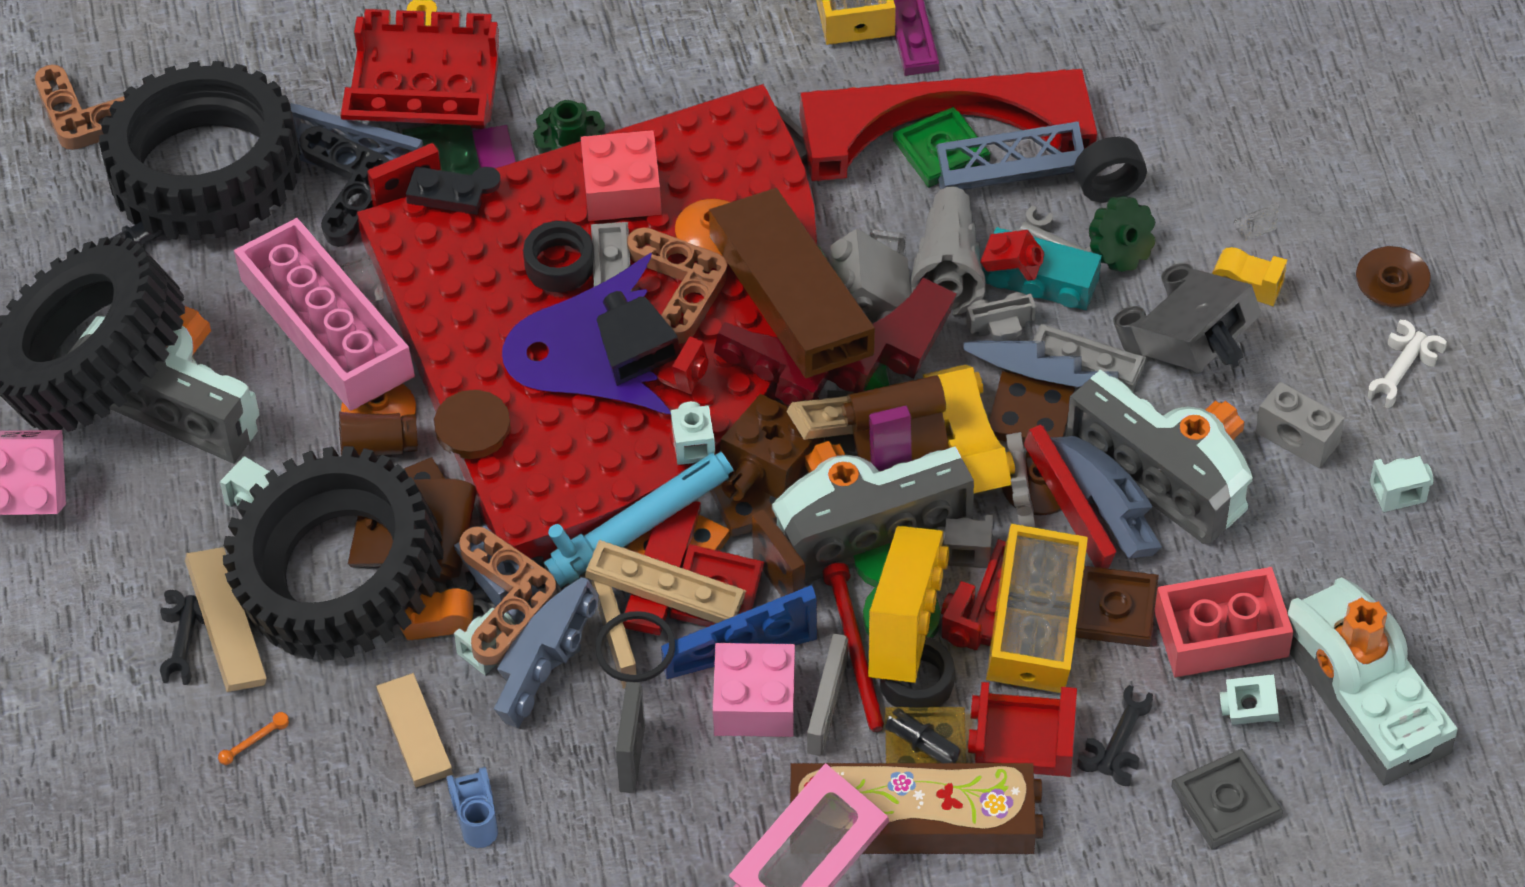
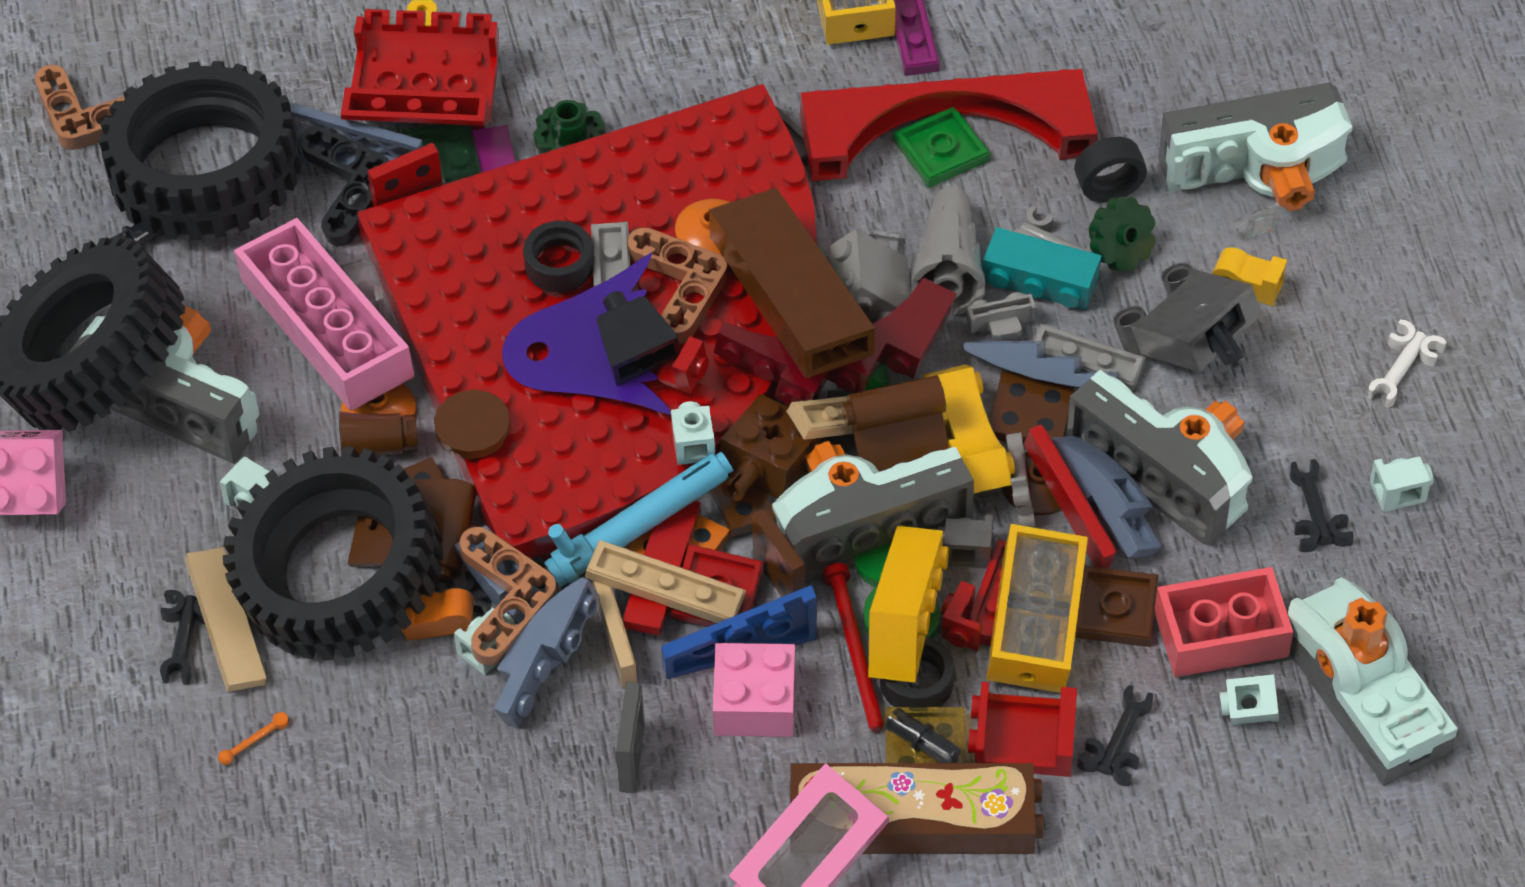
tan tile [376,673,453,788] -> none
black hinge [406,166,501,215] -> none
medium blue piece [446,767,498,848] -> none
coral brick [581,130,662,221] -> none
black piece [595,611,675,683] -> none
light grey tile [807,633,848,756] -> none
magenta tile [869,405,912,472] -> none
sand blue fence [936,121,1084,190] -> none
red bracket [980,230,1044,281] -> none
dark grey tile [1171,749,1283,850] -> none
light grey brick [1256,381,1345,469] -> none
reddish brown dish [1356,246,1431,307] -> none
none -> piece [1158,82,1353,211]
none -> black bar [1289,459,1354,553]

